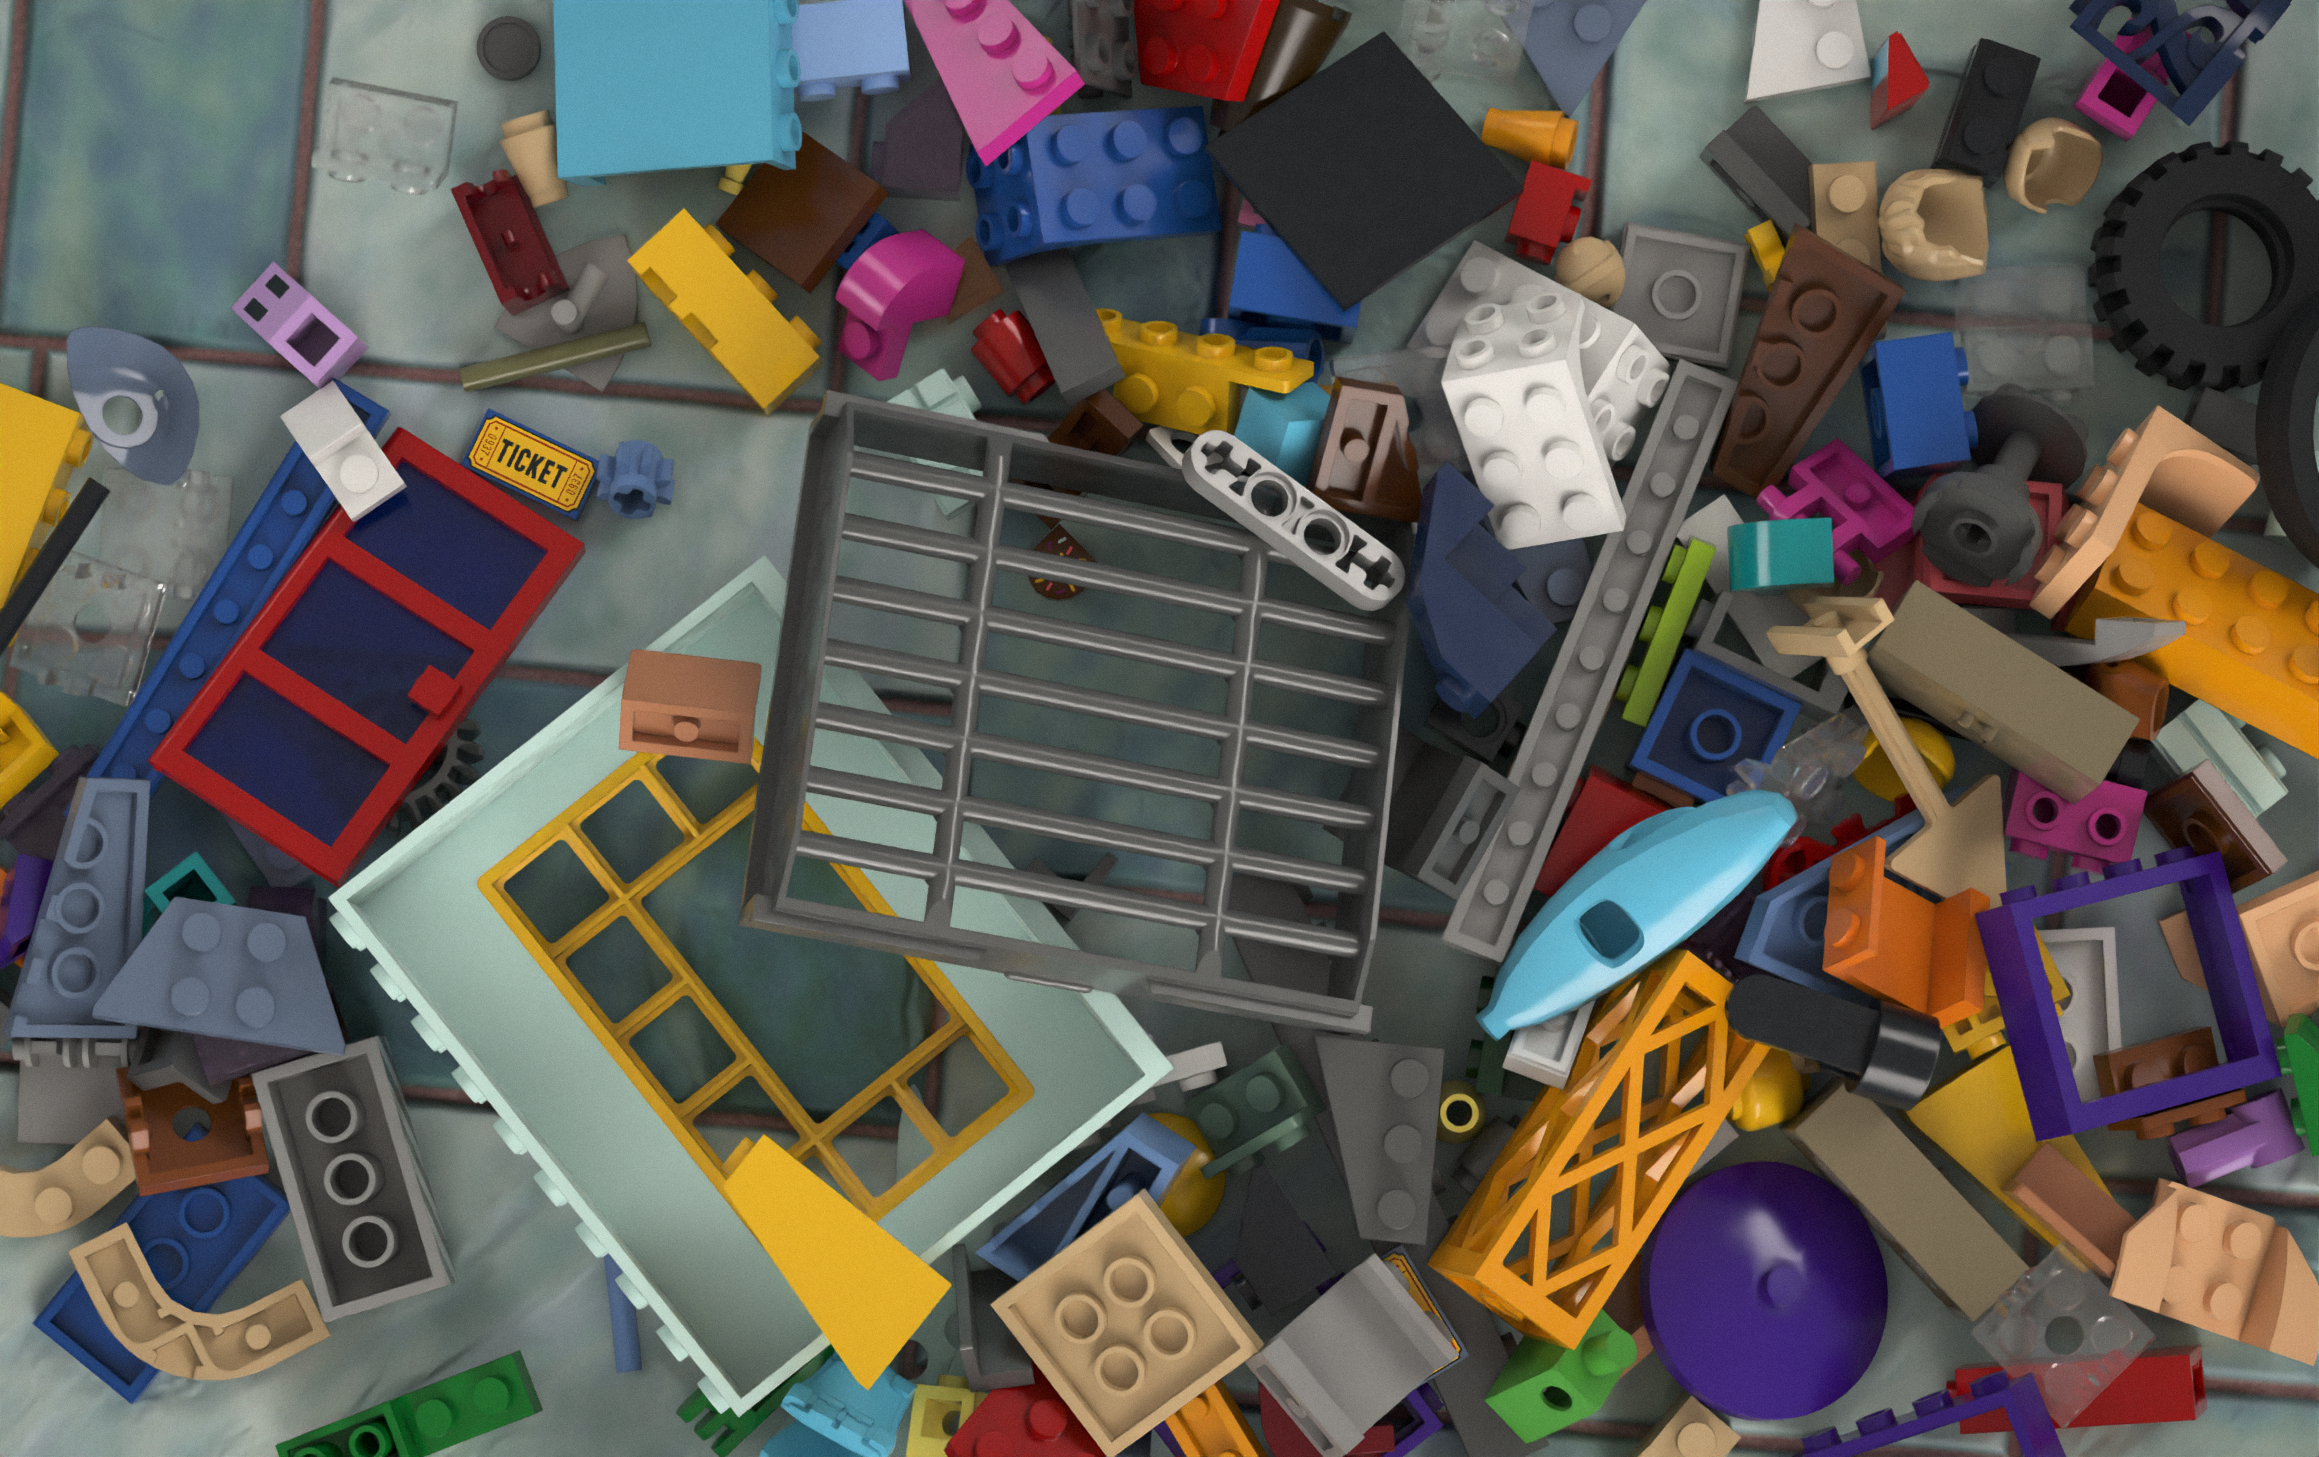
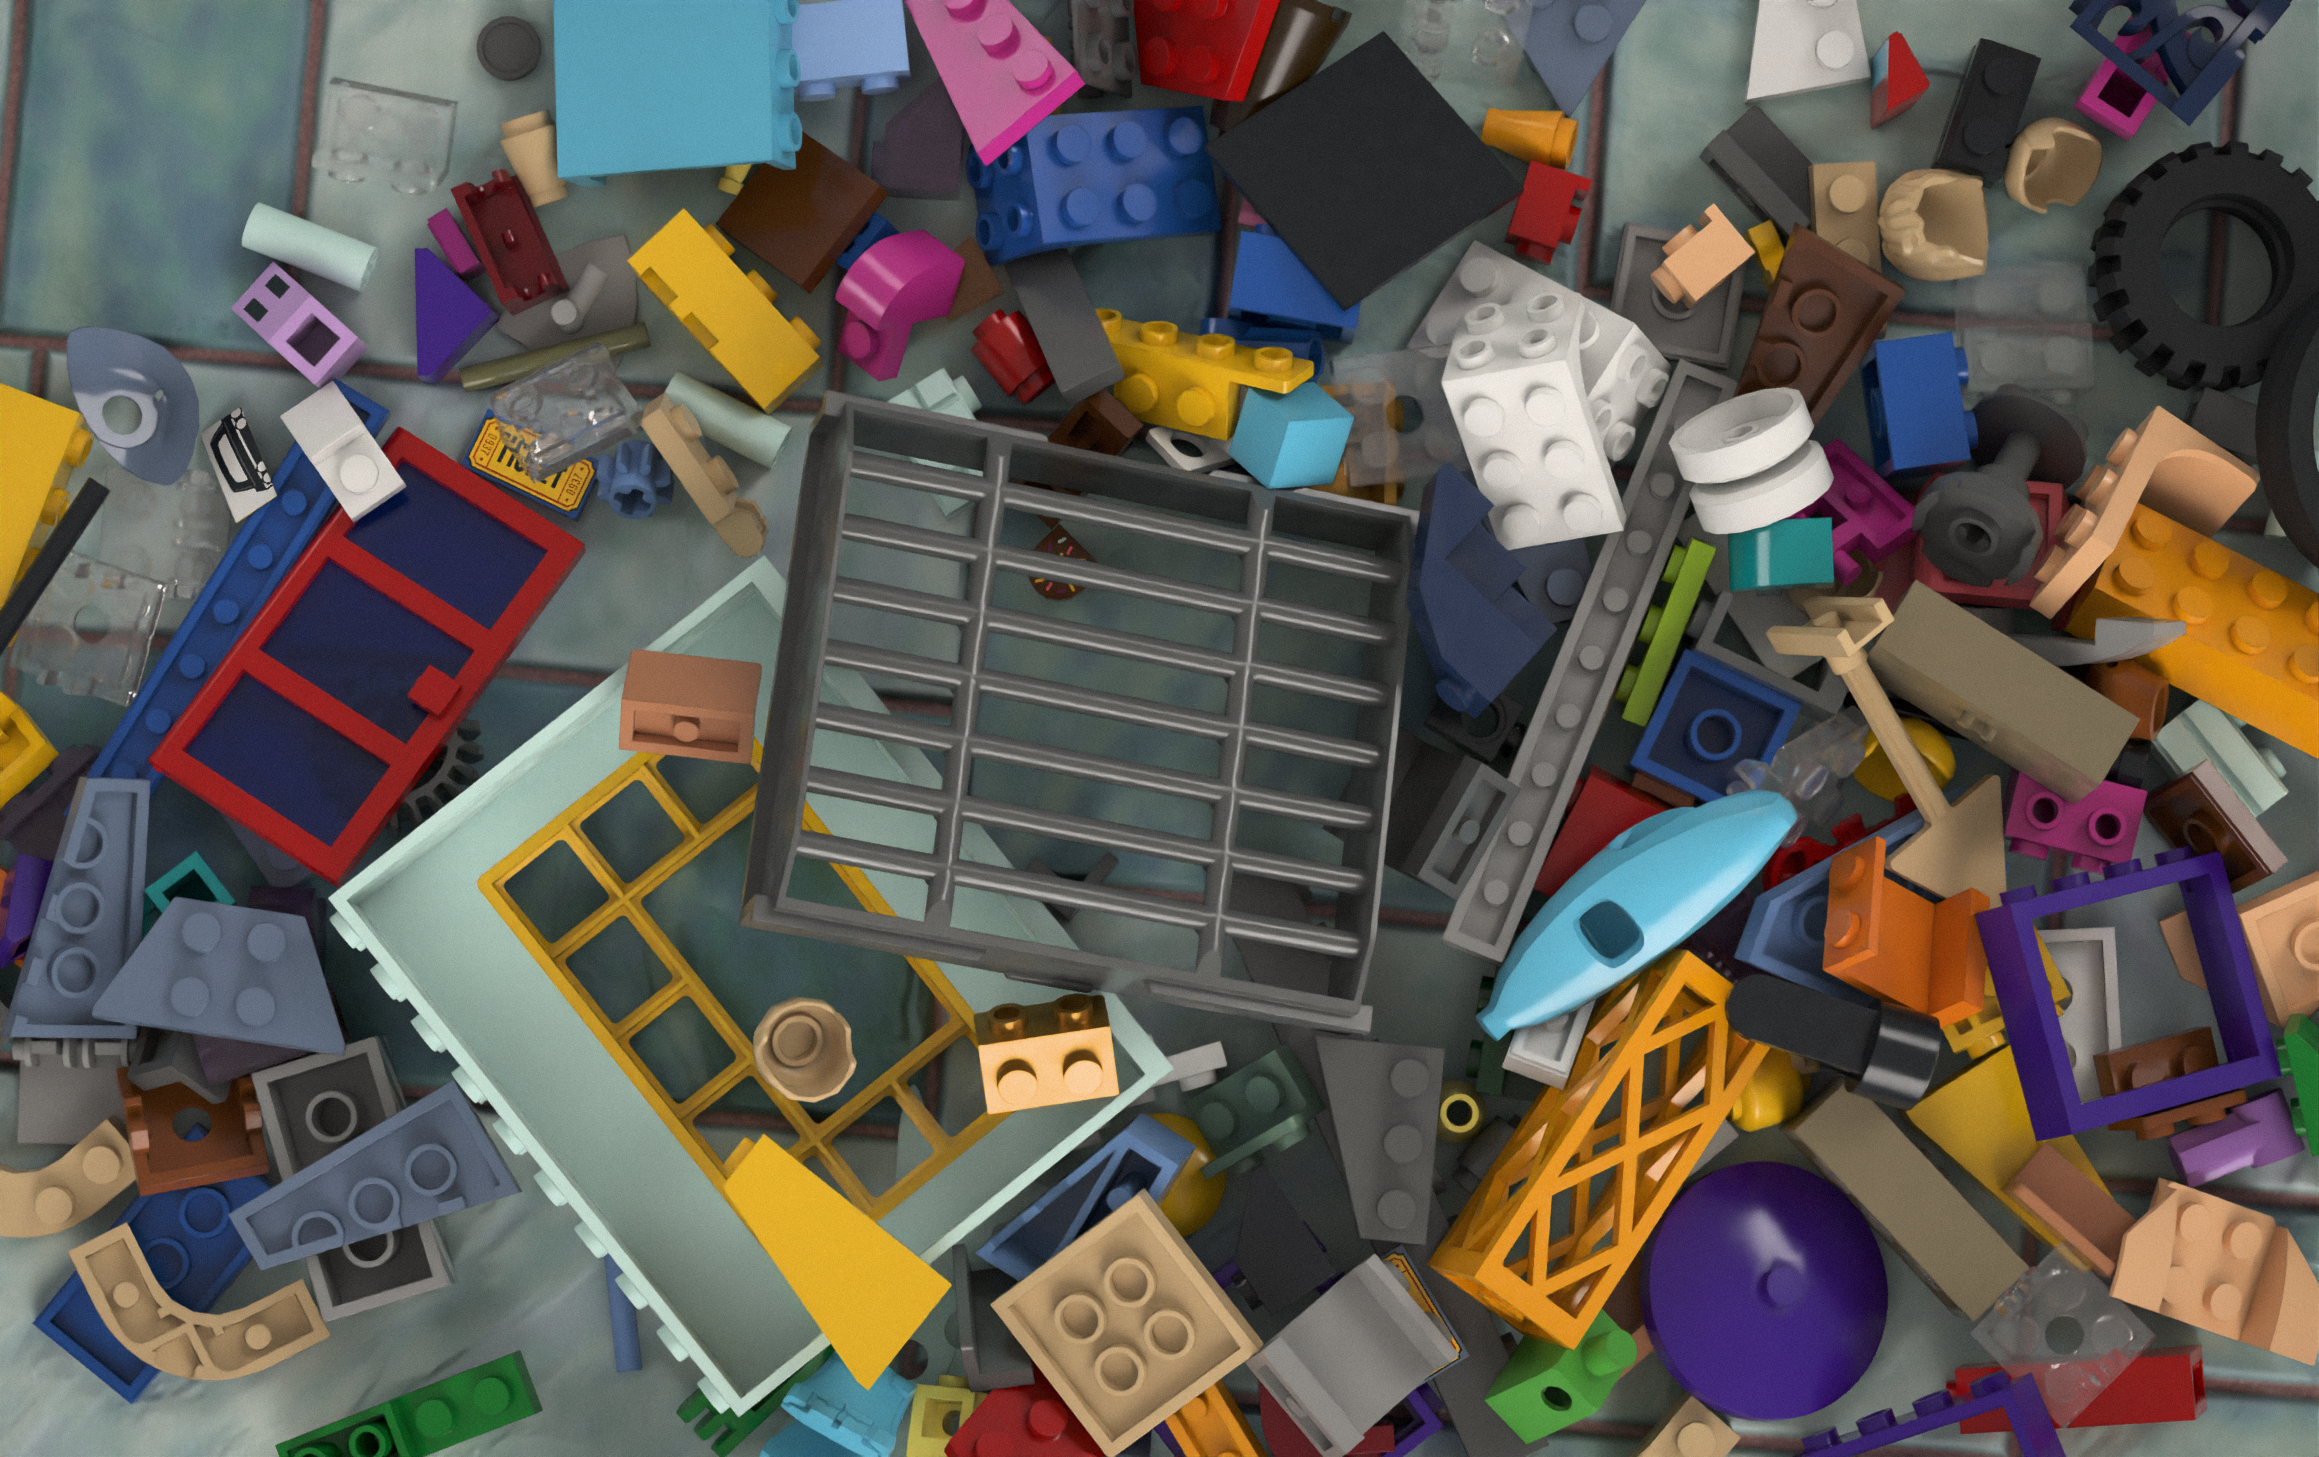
light grey beam [1182,430,1405,611] -> none
reddish brown wing [1306,376,1422,523] -> none
tan piece [1554,236,1626,308] -> none
none -> sticker [200,407,277,523]
none -> sand blue wing [228,1080,523,1270]
none -> light aqua piece [242,202,379,292]
none -> dark purple slope [415,248,500,383]
none -> magenta tile [427,208,486,282]
none -> clear bracket [489,341,644,484]
none -> tan hinge [640,393,769,559]
none -> light aqua piece [665,370,793,470]
none -> tan hair [753,996,857,1103]
none -> bracket [973,993,1119,1114]
none -> light nougat brick [1650,203,1755,310]
none -> white wheel [1669,387,1834,534]

